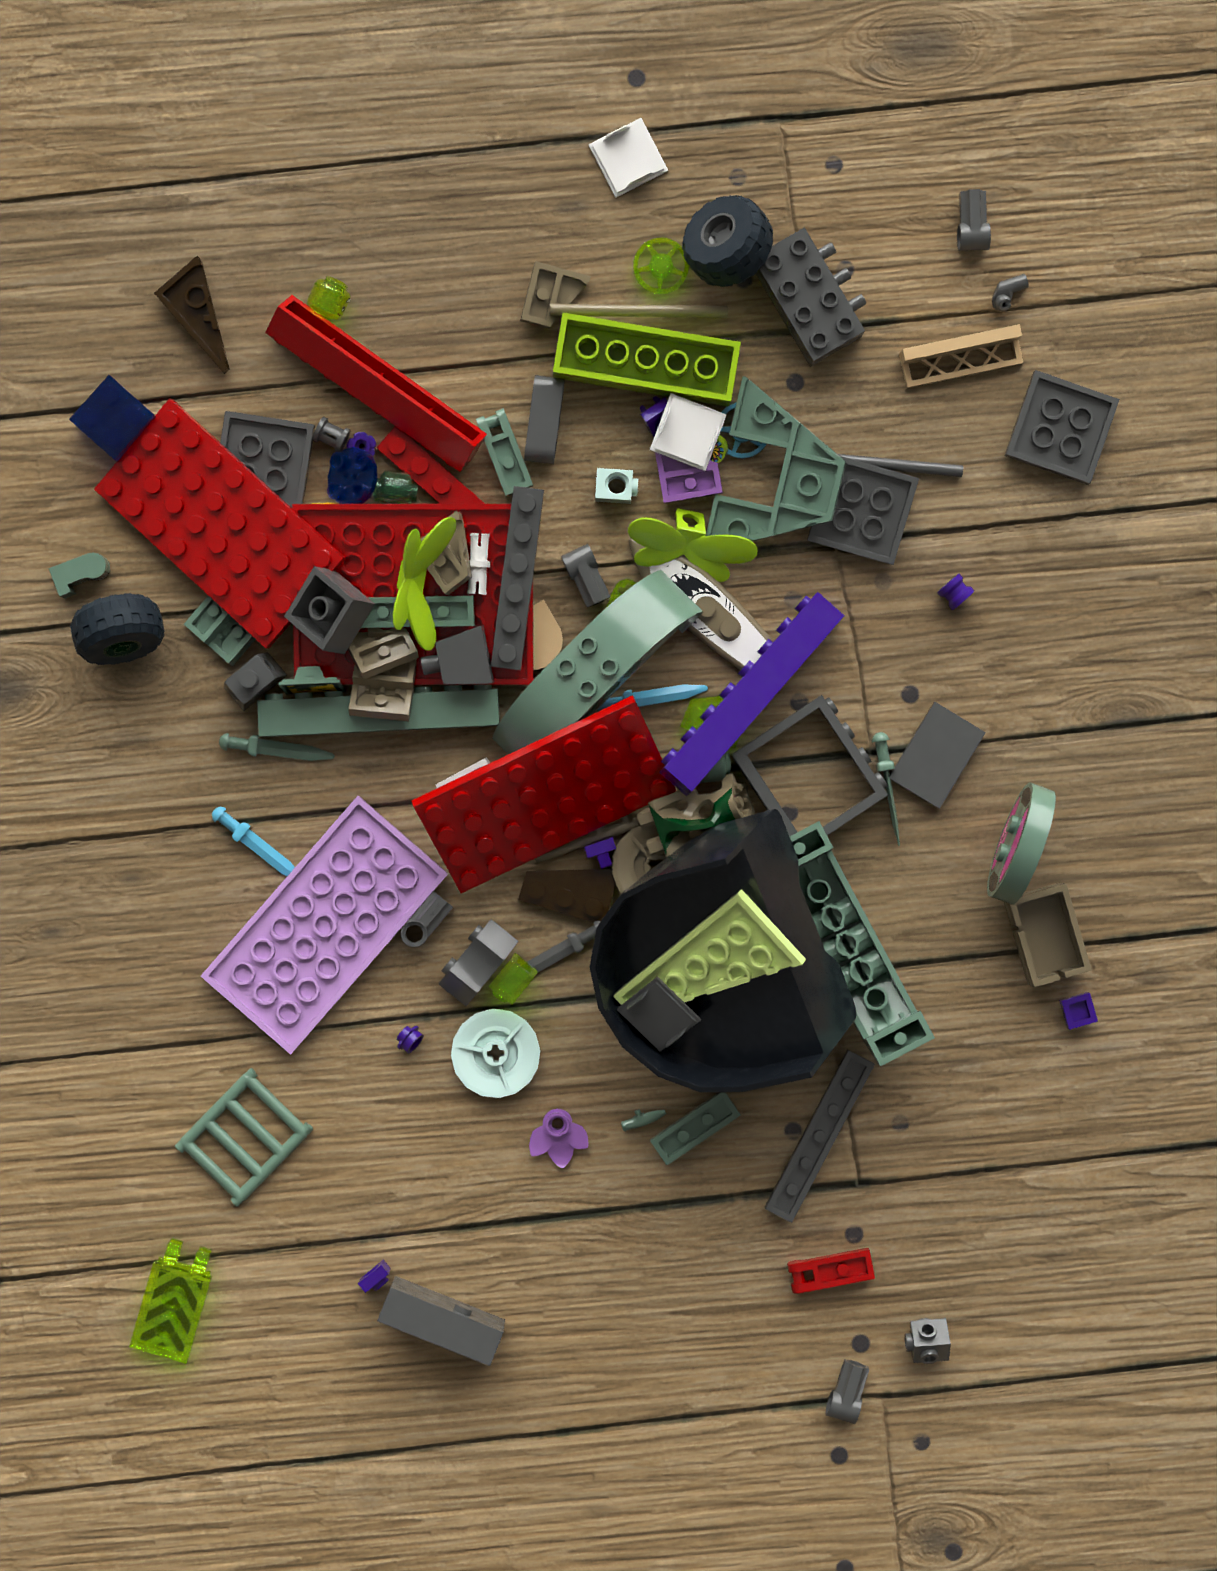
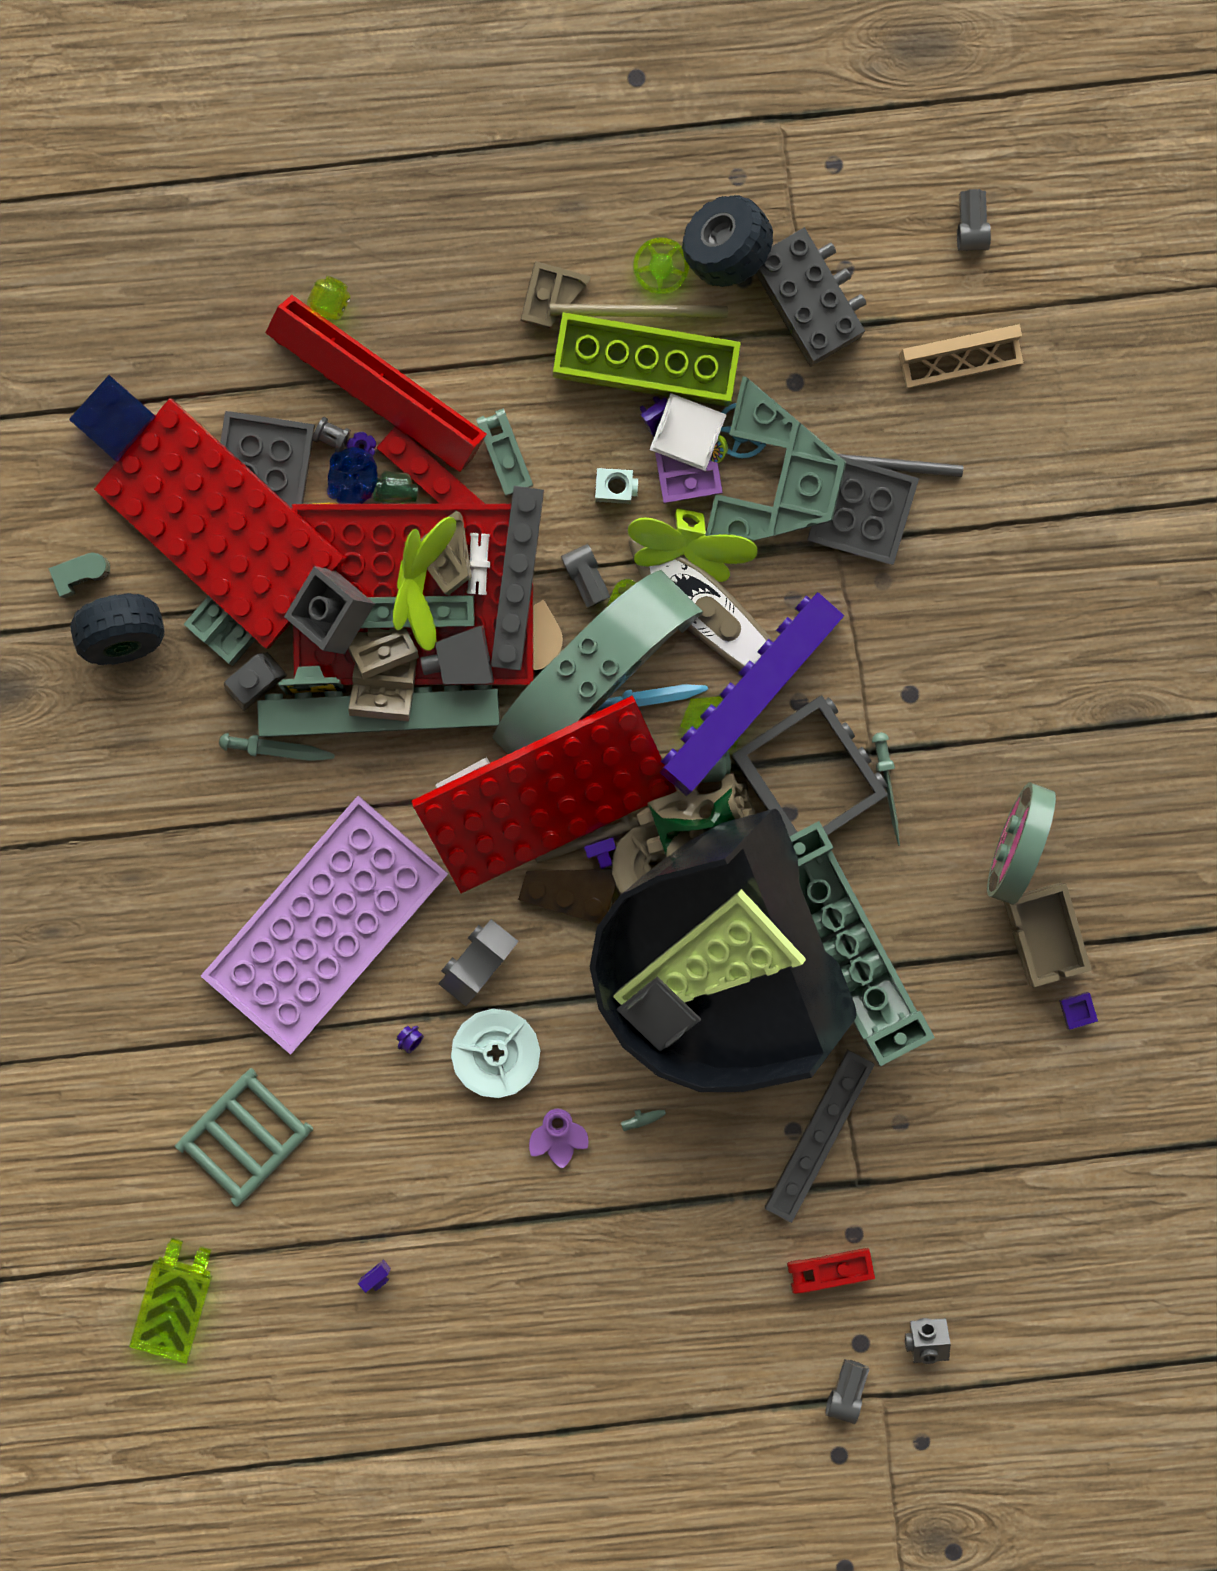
dark brown wing [154,256,230,374] -> none
medium azure sword [212,807,295,876] -> none
dark grey brick [377,1276,505,1366] -> none
dark grey piece [401,891,453,947] -> none
clear neon green brick [489,953,538,1005] -> none
dark grey sword [506,921,601,984] -> none
dark grey beam [524,375,565,465] -> none
white piece [589,118,668,198] -> none
sand green plate [650,1092,741,1165] -> none
dark grey tile [890,702,986,809] -> none
dark purple wheel [937,573,975,610] -> none
dark grey arm [992,274,1029,312] -> none
dark grey plate [1004,370,1120,485] -> none

